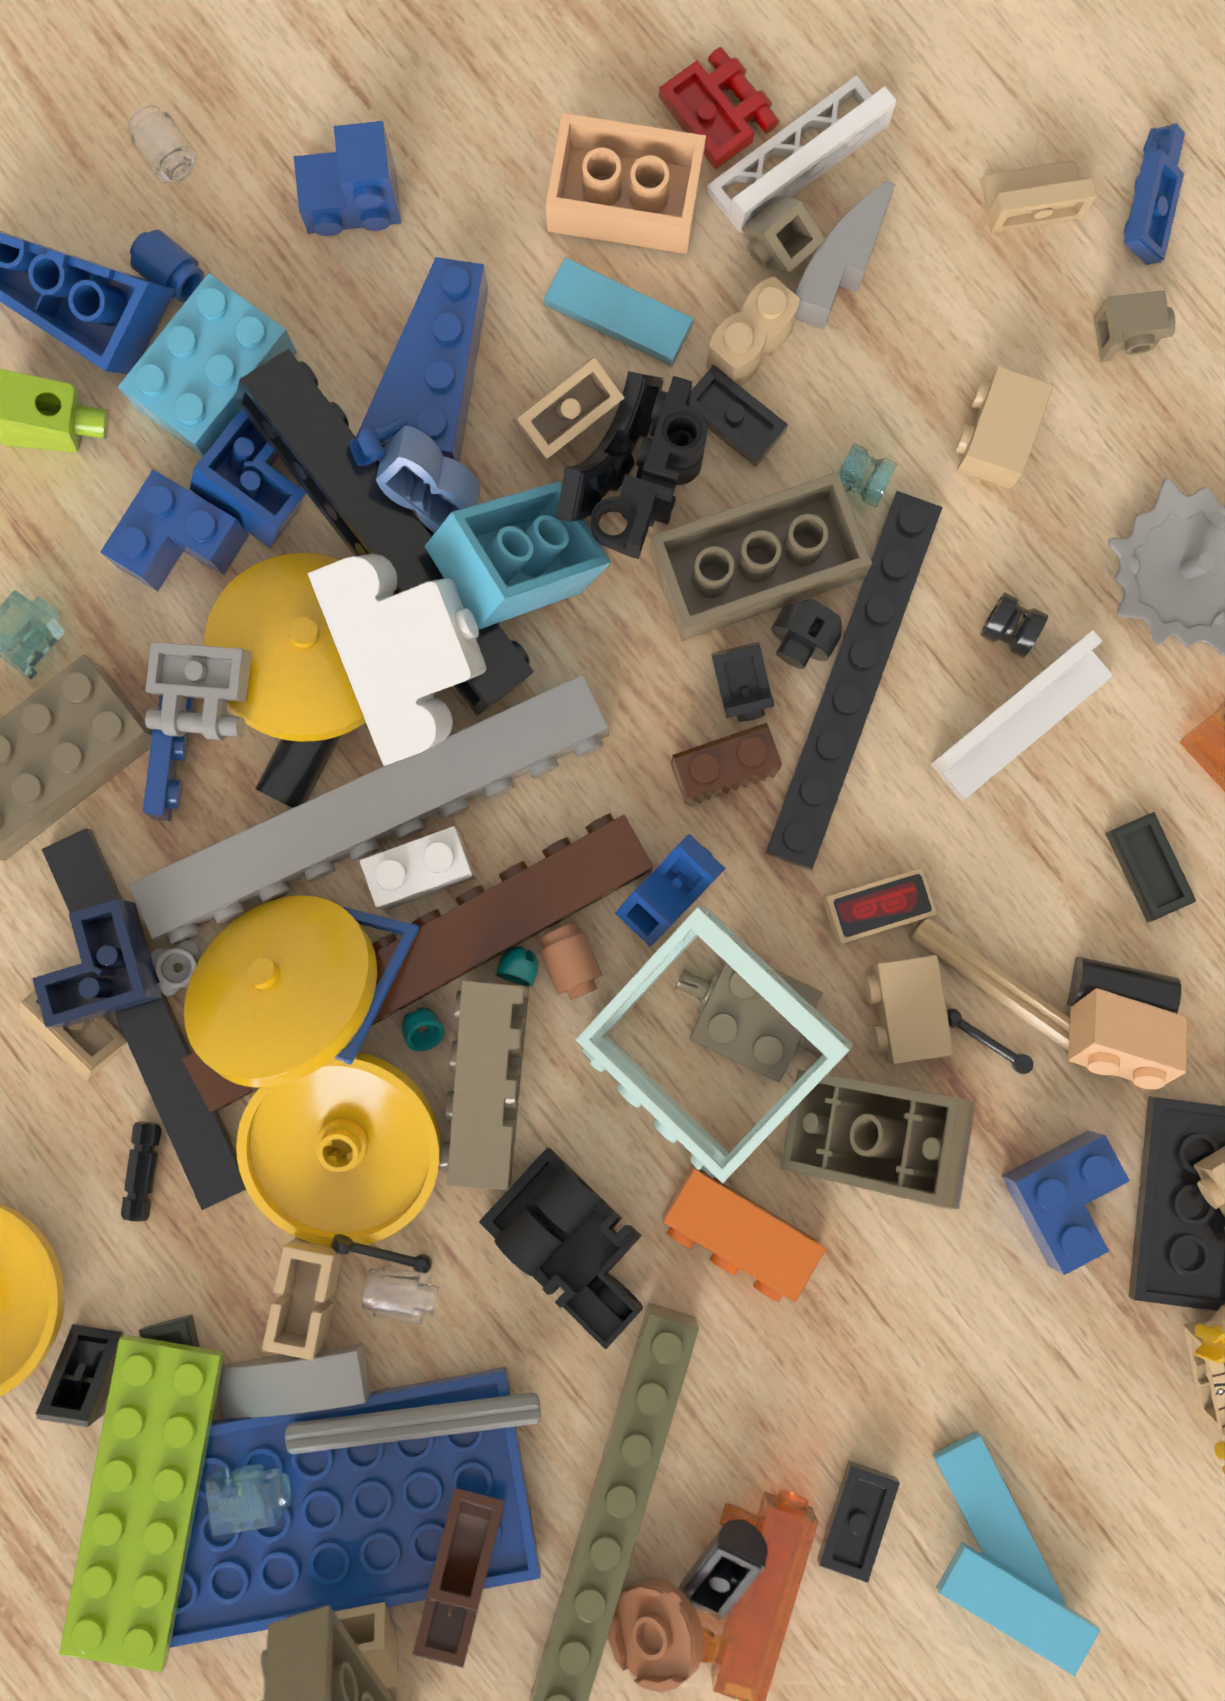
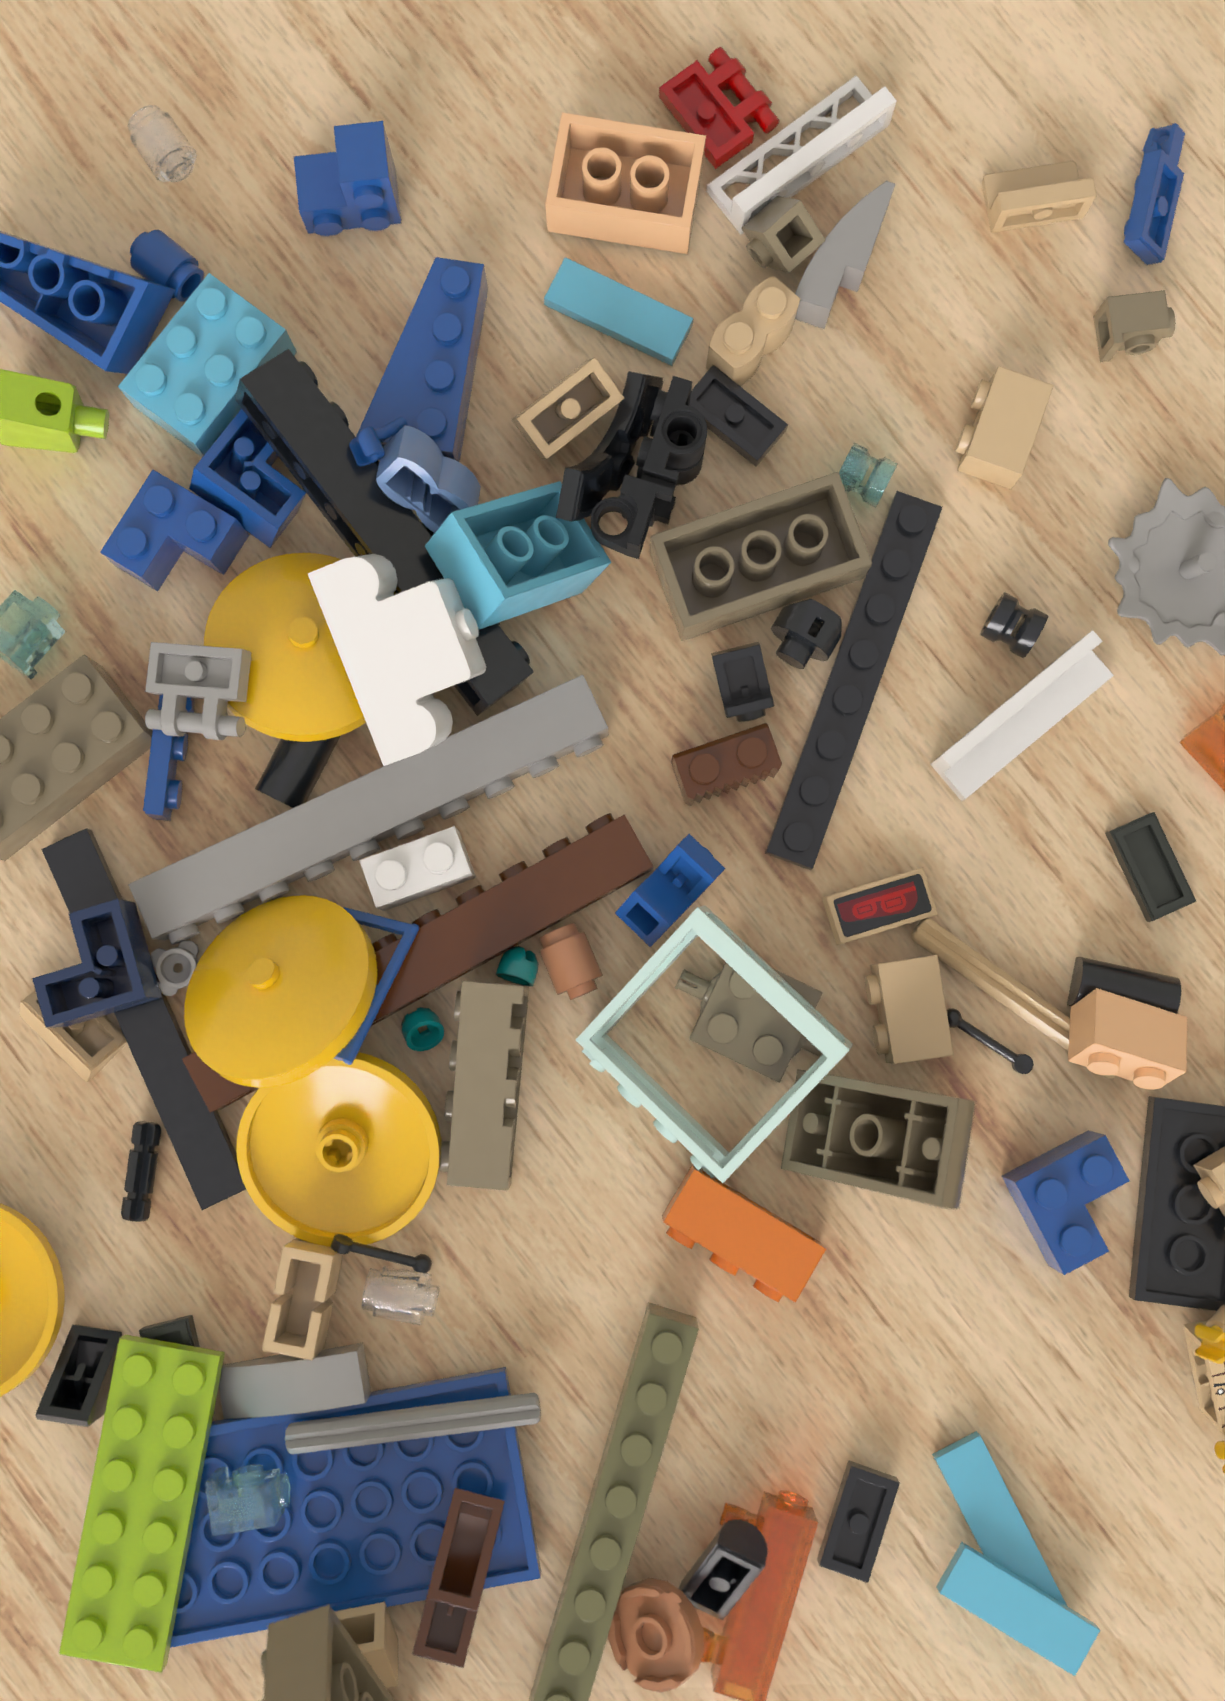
black plate [479,1147,643,1349] -> none

